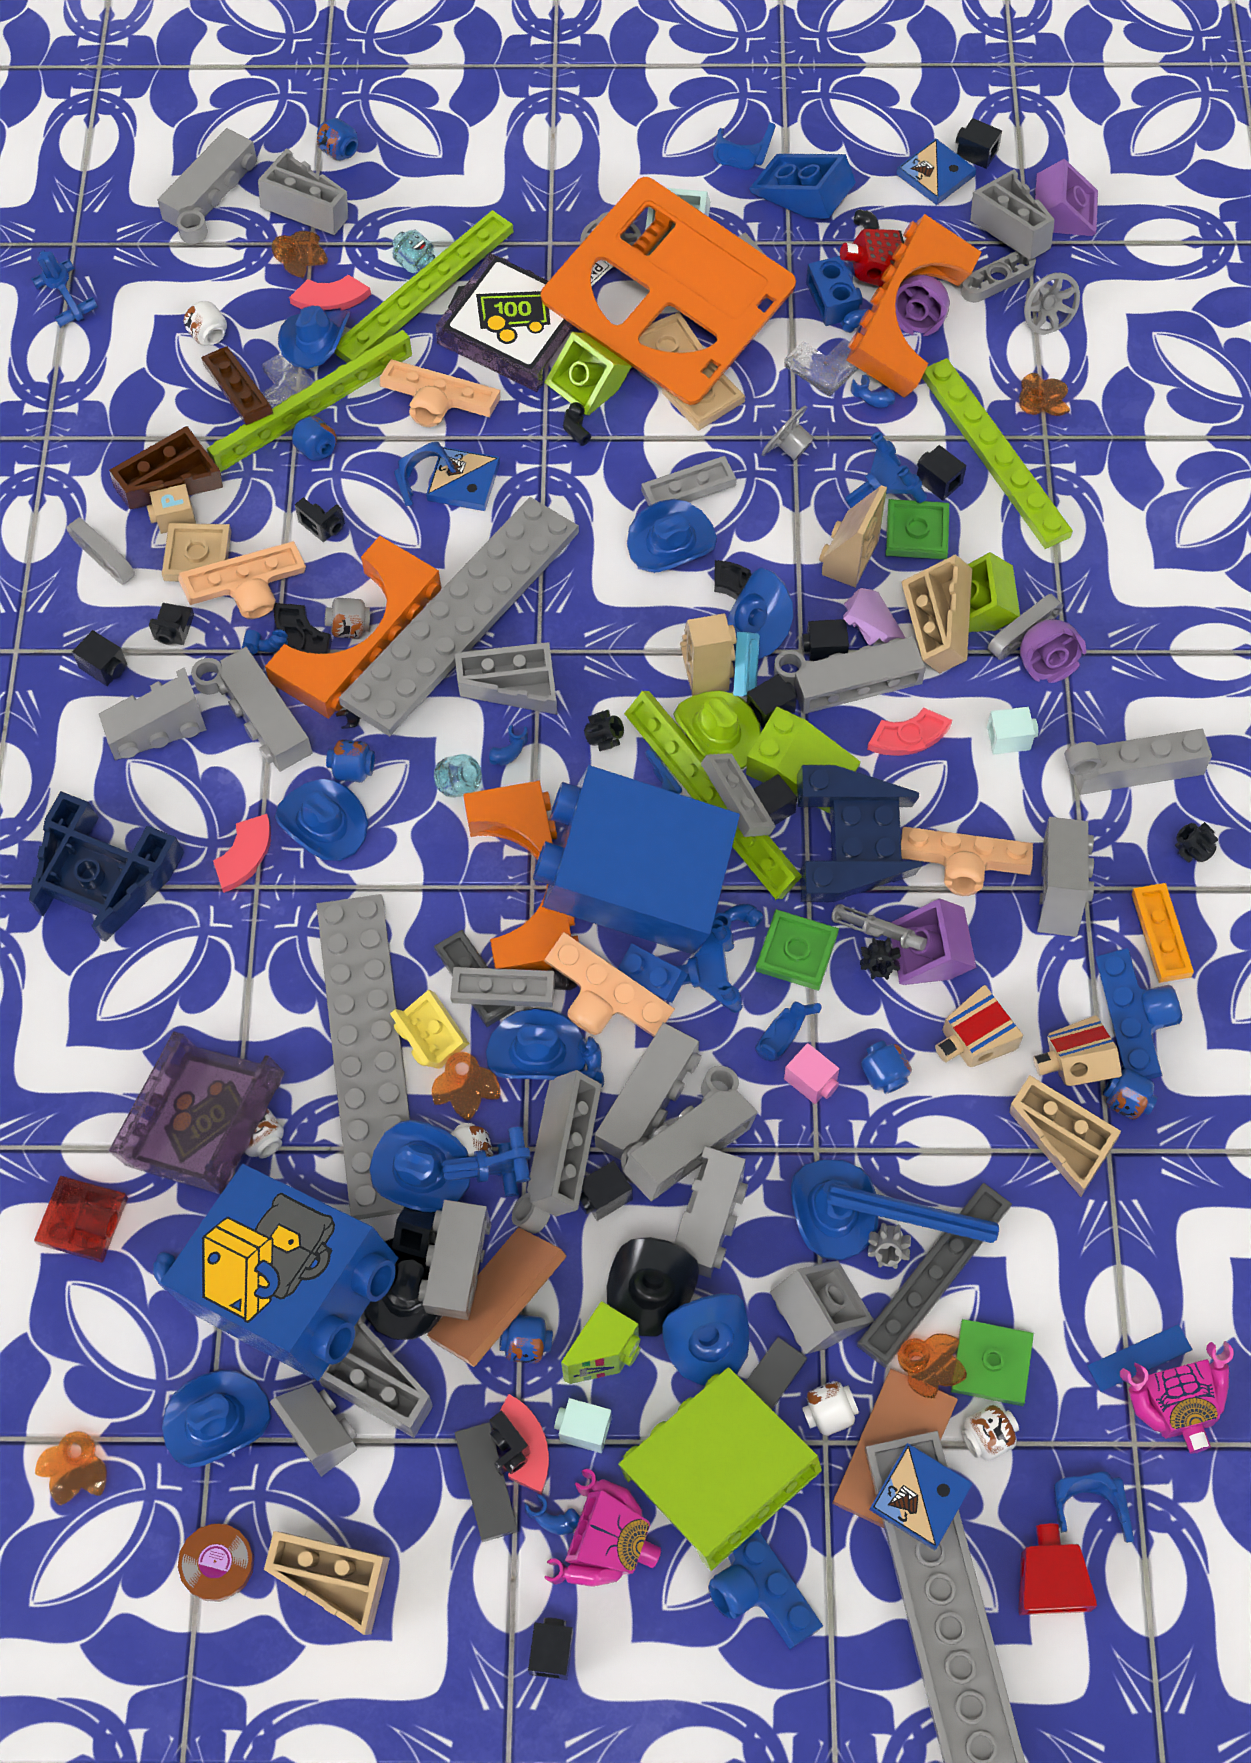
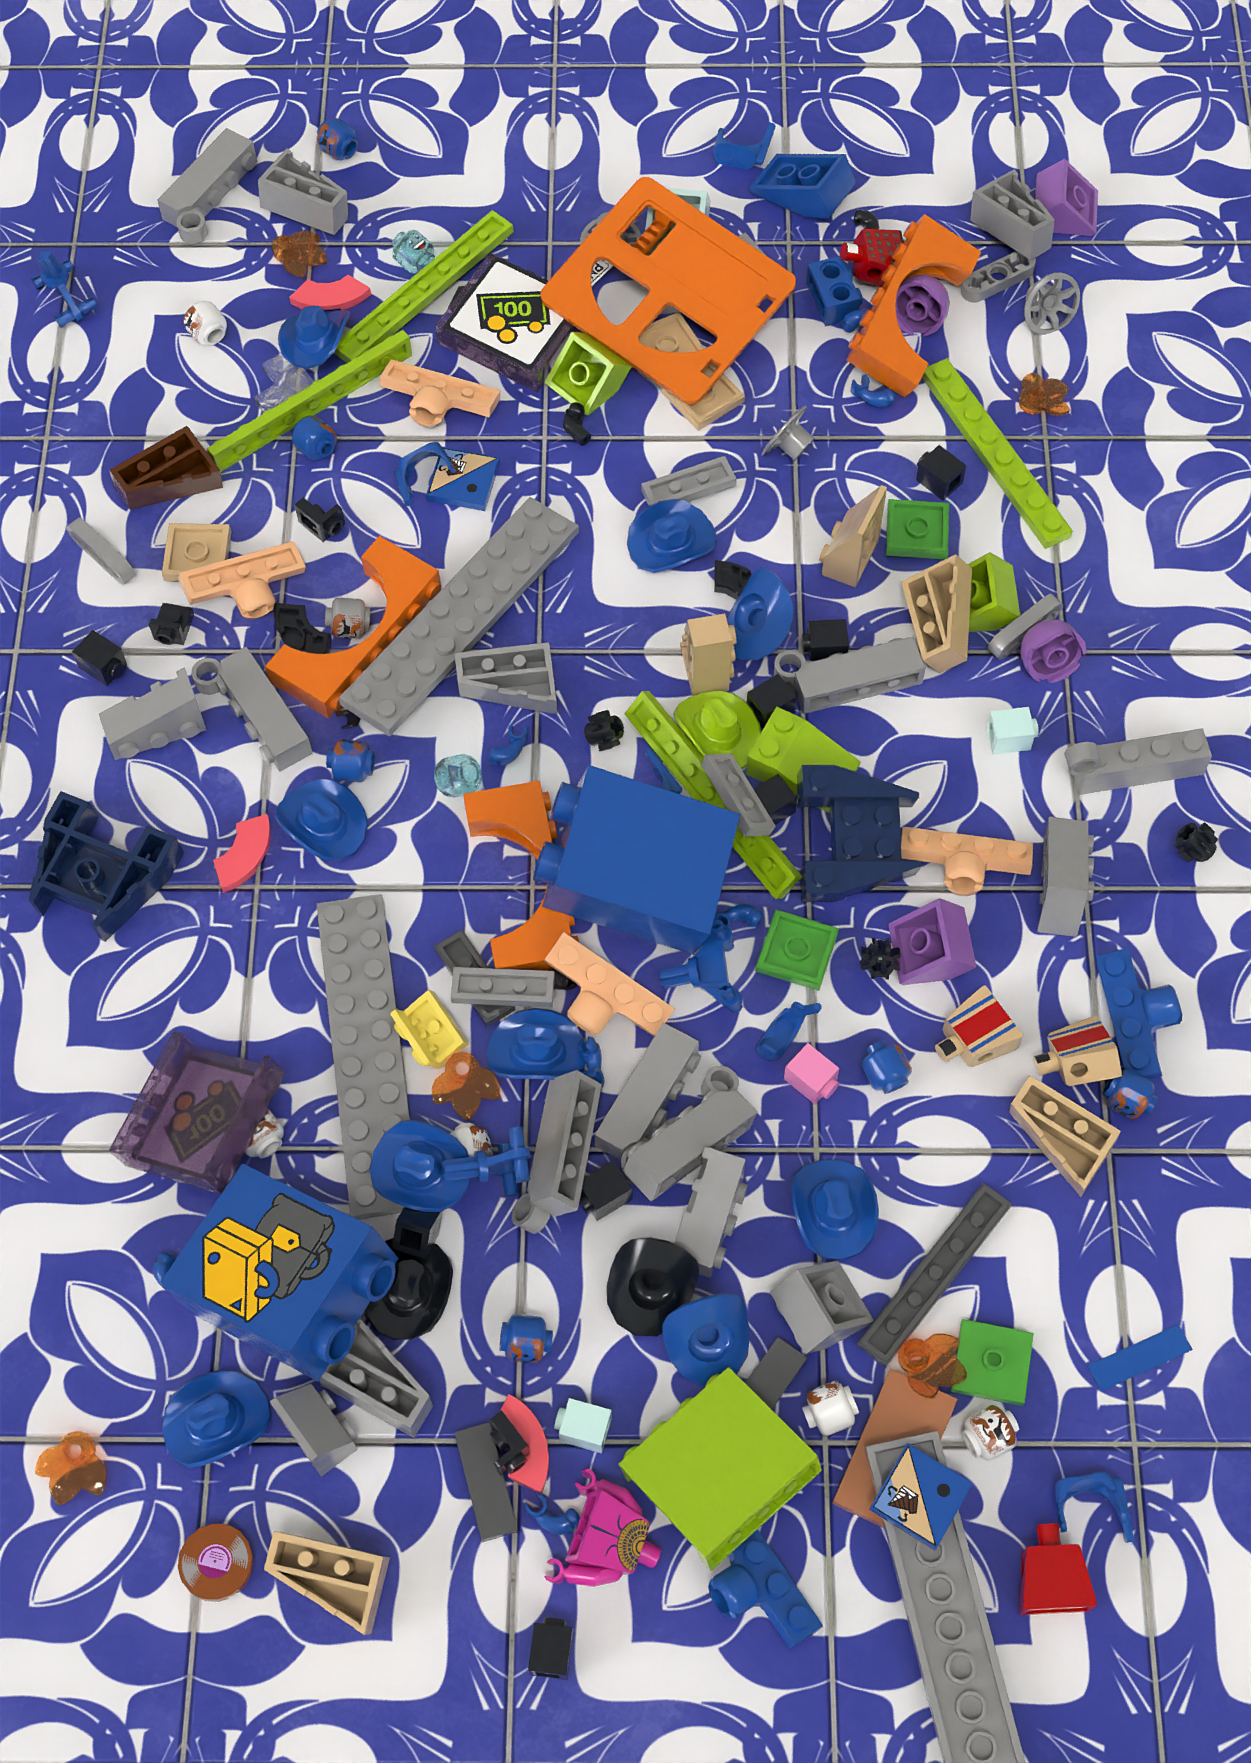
clear red plate [34,1176,128,1263] -> none
tan brick [147,484,196,534] -> none
reddish brown tile [201,346,273,425] -> none
blue arm [242,629,288,654] -> none
light grey wedge [418,1200,492,1320] -> none
nougat tile [427,1227,567,1367] -> none
lime slope [561,1301,641,1384] -> none
blue plate [618,943,688,1003] -> none
medium azure tile [733,632,760,696] -> none
clear plate [784,338,859,397] -> none
blue axle [827,1184,999,1243] -> none
light grey piece [832,904,927,951] -> none
lavender slope [843,588,905,645] -> none
blue axle [845,432,927,508] -> none
coral tile [867,708,953,756] -> none
light grey gear [868,1223,911,1269] -> none
tile [896,138,976,205] -> none
black brick [955,118,1002,169] -> none
dark pink torso [1120,1341,1234,1454] -> none
light orange plate [1131,883,1194,983] -> none

